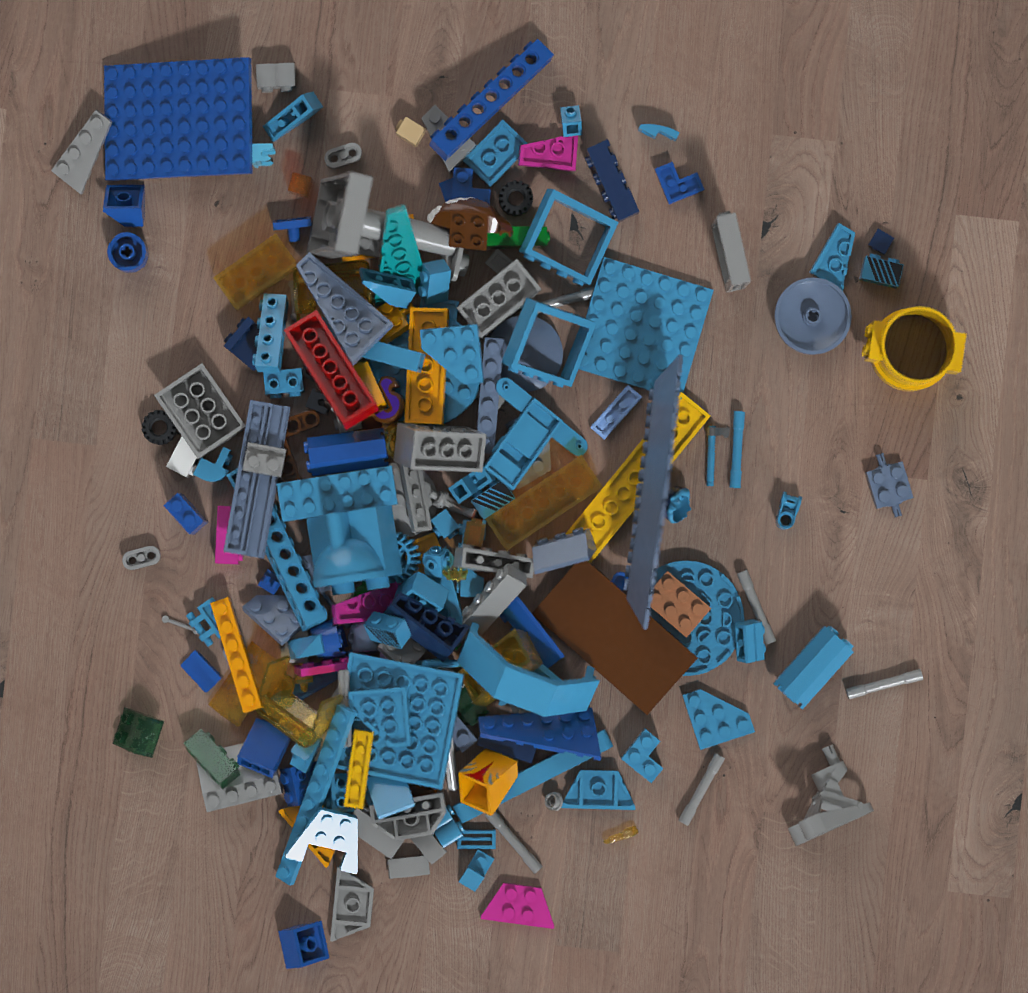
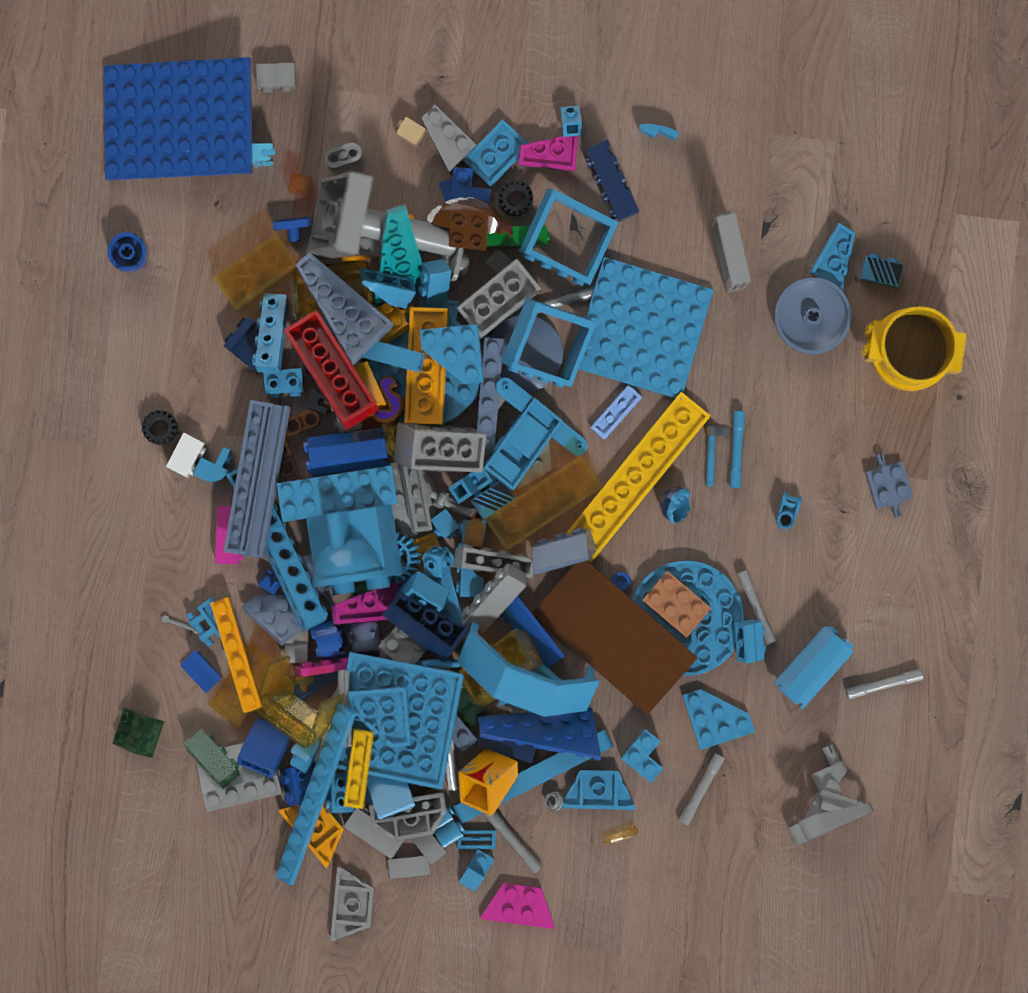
light grey wing [51,110,112,194] -> none
blue slope [103,185,145,227] -> none
light grey plate [122,546,161,570] -> none
light grey slope [154,363,246,459] -> none
blue brick [164,493,208,535] -> none
light grey plate [243,442,286,478] -> none
dark azure slope [263,91,323,142] -> none
blue slope [278,921,329,969] -> none
wing [285,807,358,874] -> none
dark azure slope [287,634,325,660] -> none
dark azure brick [364,611,411,649] -> none
blue brick [429,39,554,161] -> none
clear yellow piece [442,567,468,582] -> none
sand blue brick [624,355,683,629] -> none
blue plate [654,162,704,205] -> none
dark blue tile [868,229,894,255] -> none

